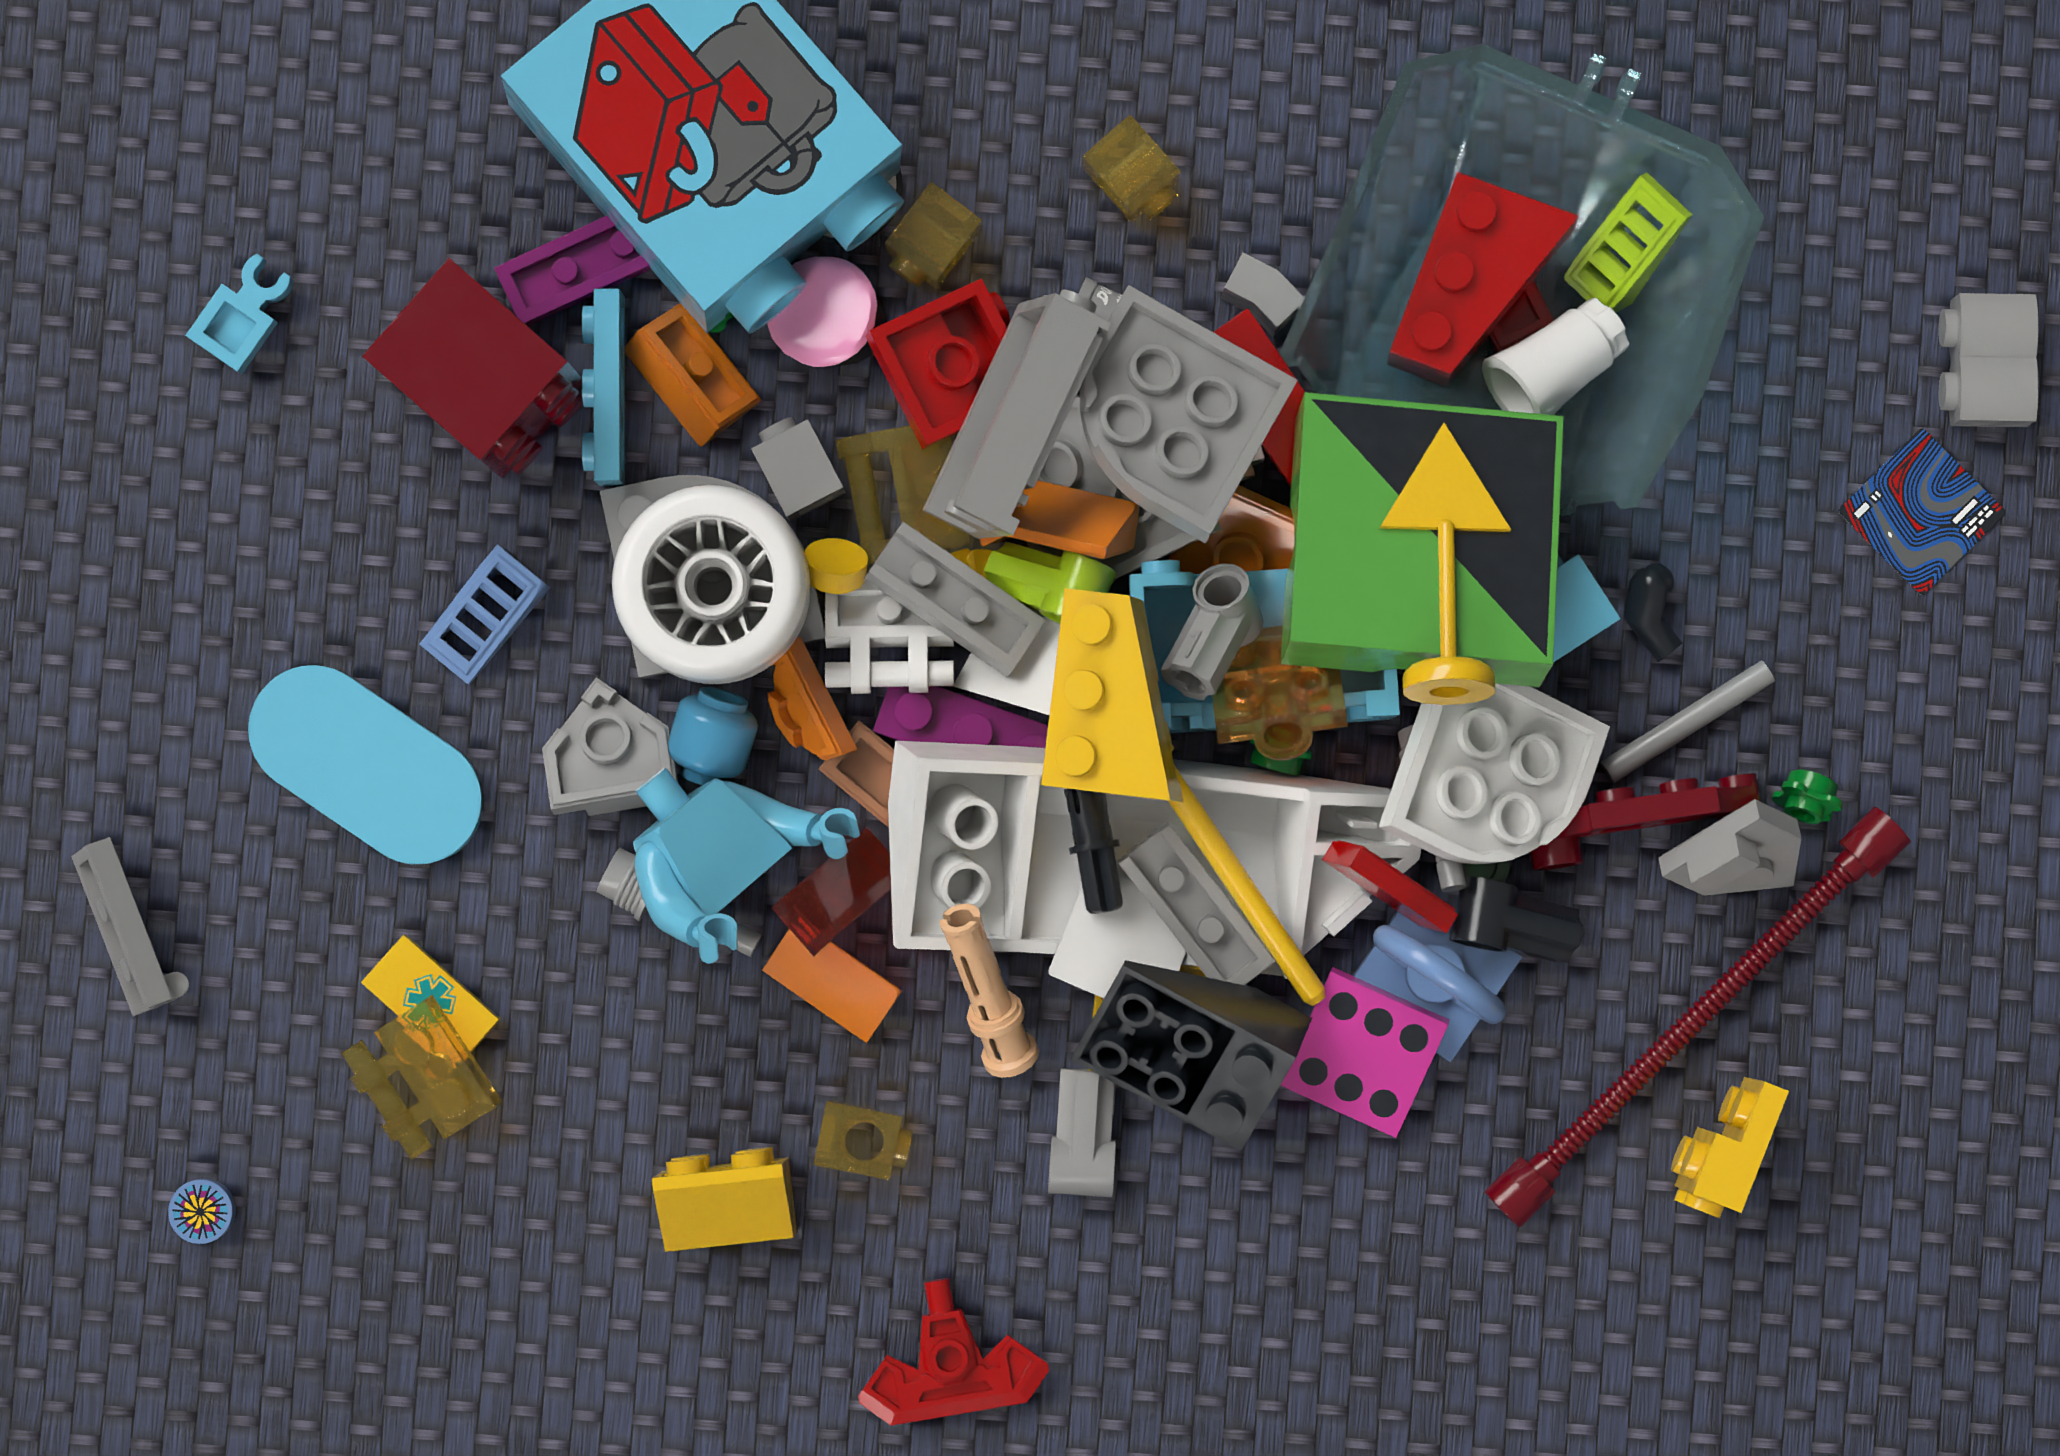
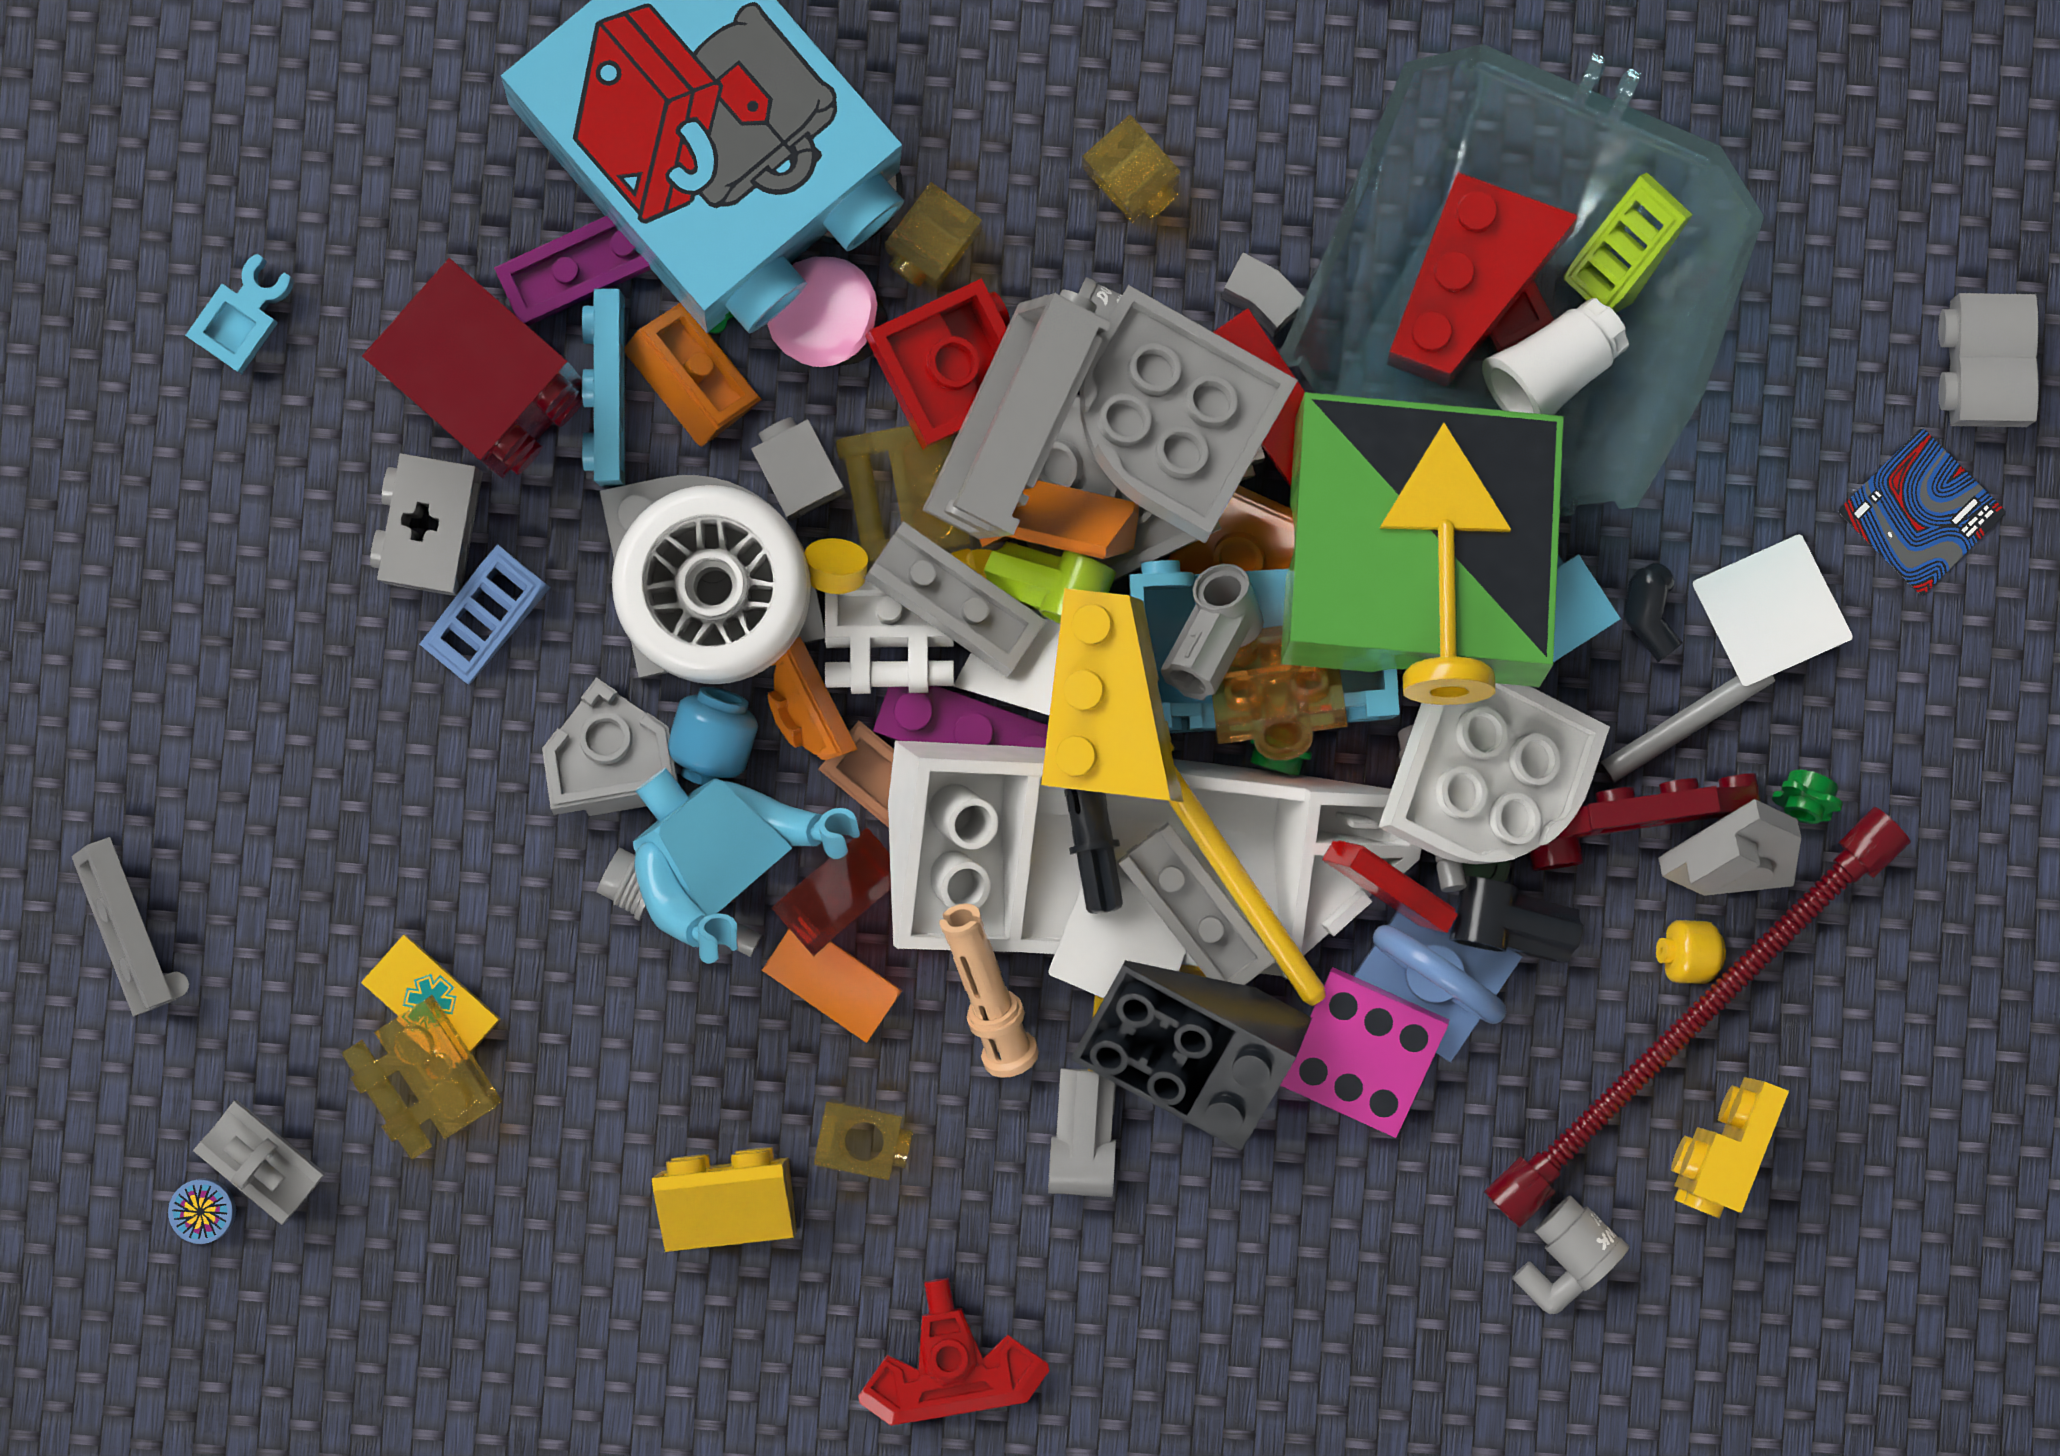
medium azure tile [248,665,483,864] -> none
none -> light grey hips [193,1100,326,1225]
none -> light grey brick [370,453,483,596]
none -> light grey piece [1512,1195,1630,1314]
none -> yellow piece [1656,920,1726,984]
none -> white sticker [1693,535,1853,686]

